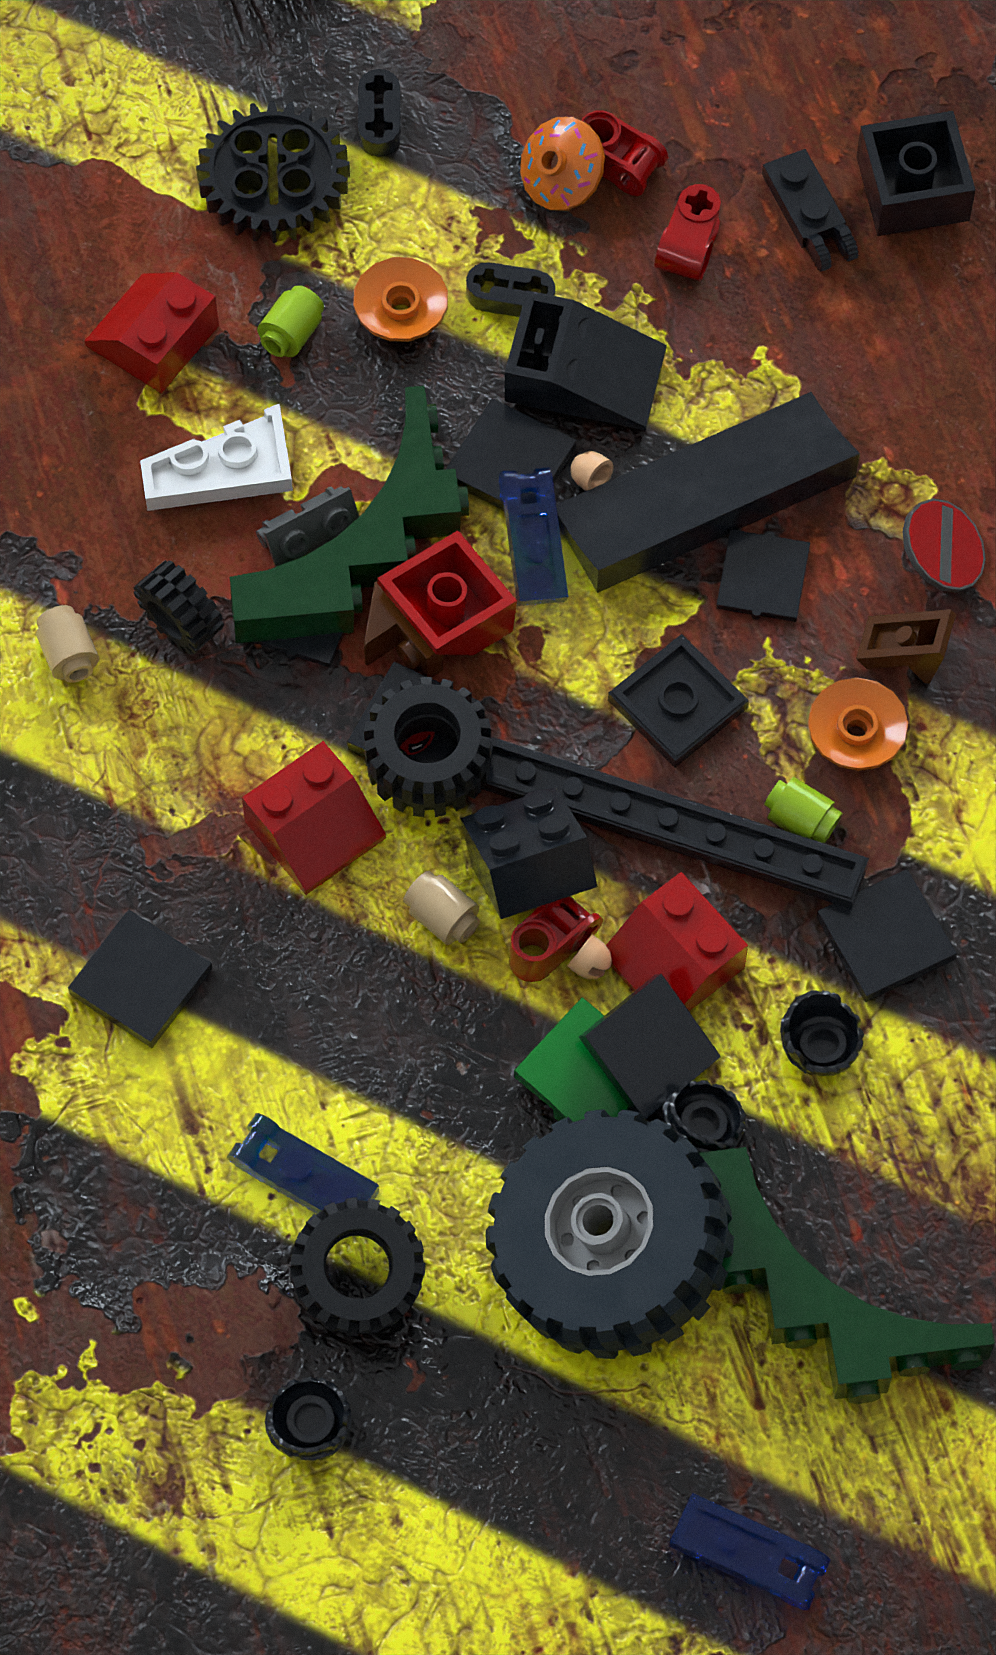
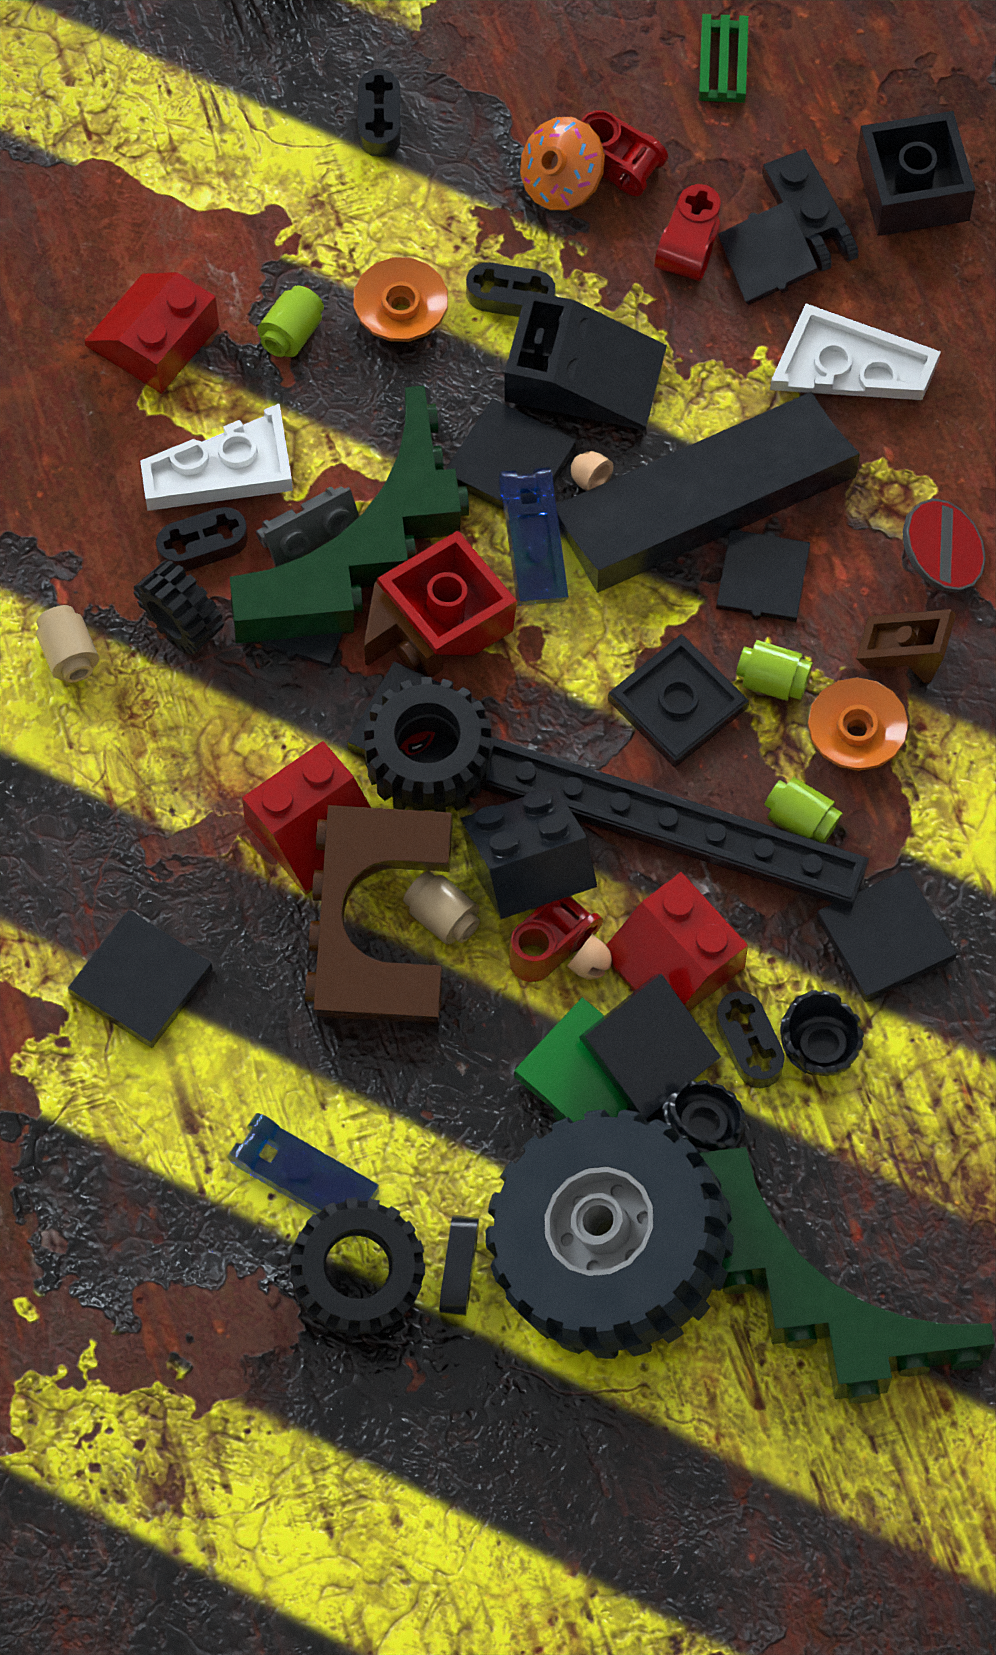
black gear [196,101,350,243] -> none
black hair [265,1377,351,1461] -> none
clear blue plate [669,1493,831,1610] -> none
none -> black beam [156,507,248,572]
none -> reddish brown arch [305,805,453,1024]
none -> black beam [439,1215,479,1316]
none -> green tile [699,14,749,103]
none -> black beam [716,991,785,1088]
none -> black piece [718,200,820,305]
none -> lime brick [736,640,813,701]
none -> white wing [770,304,941,400]

